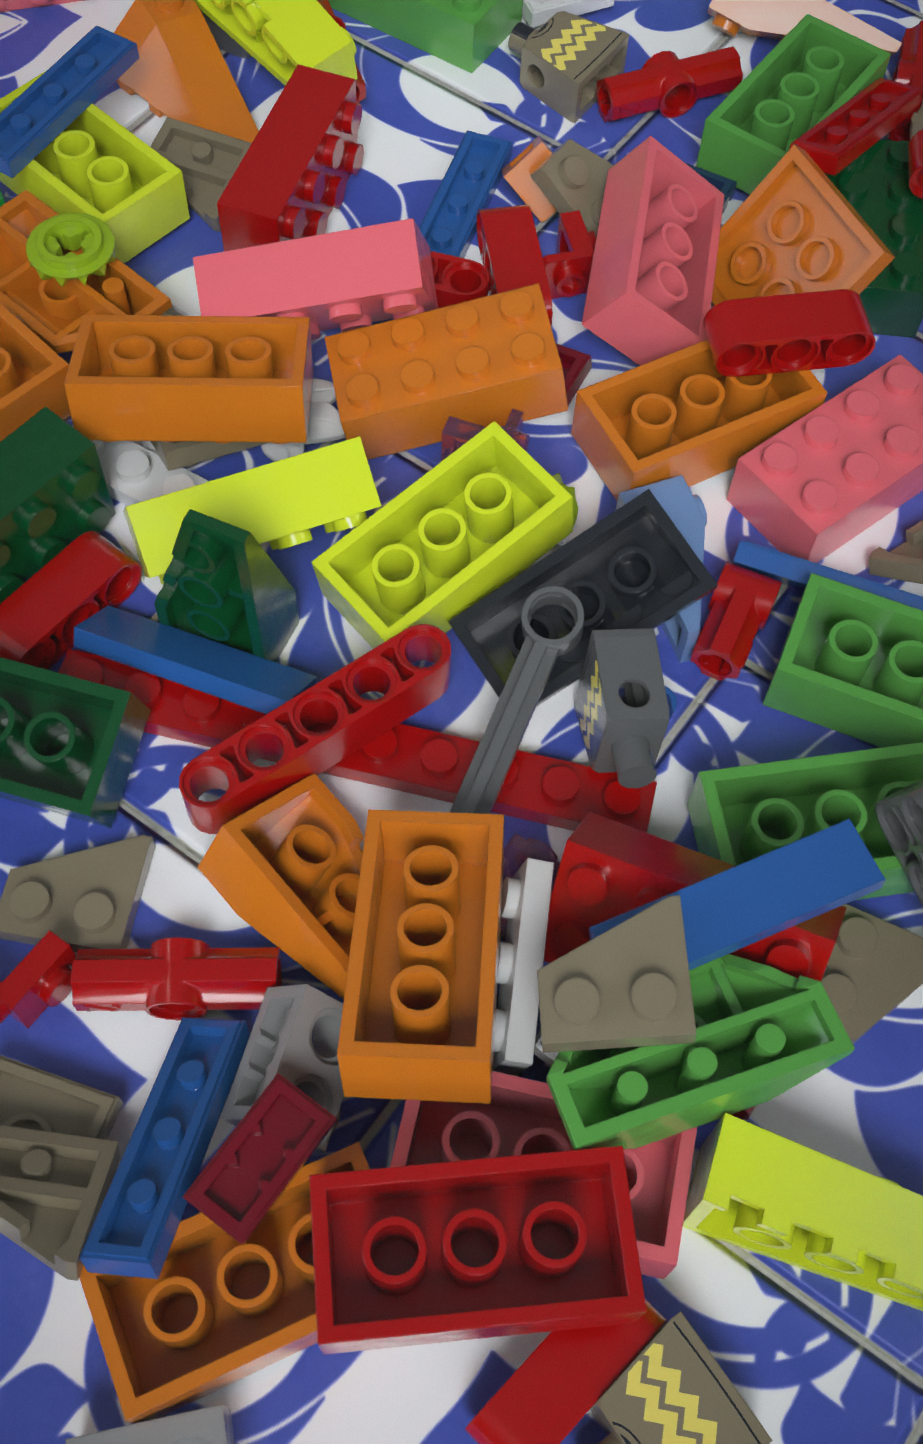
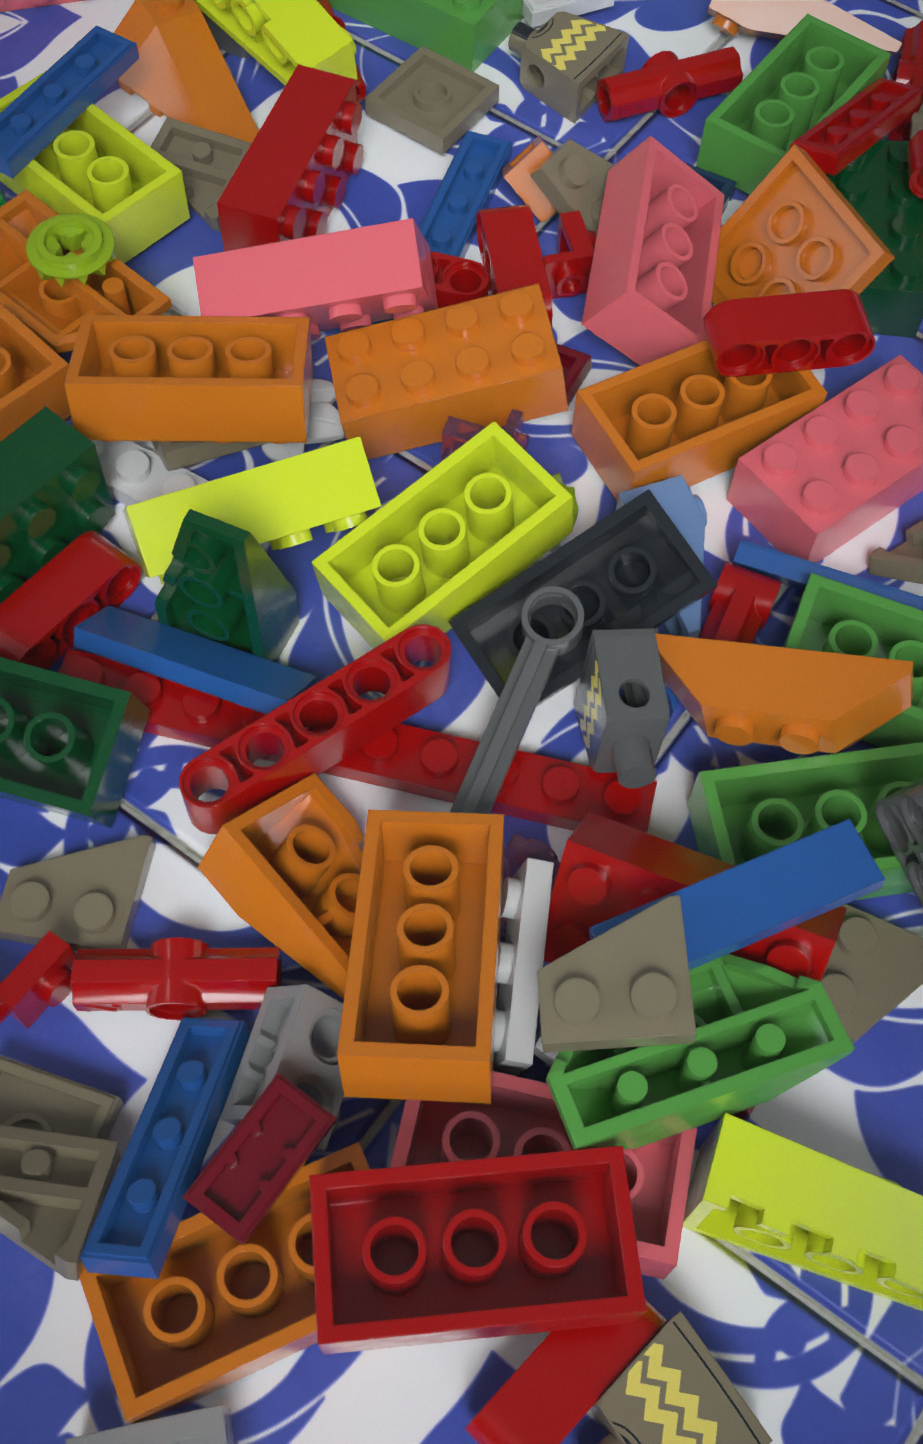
none -> dark tan plate [365,46,500,155]
none -> orange wedge [655,633,913,754]

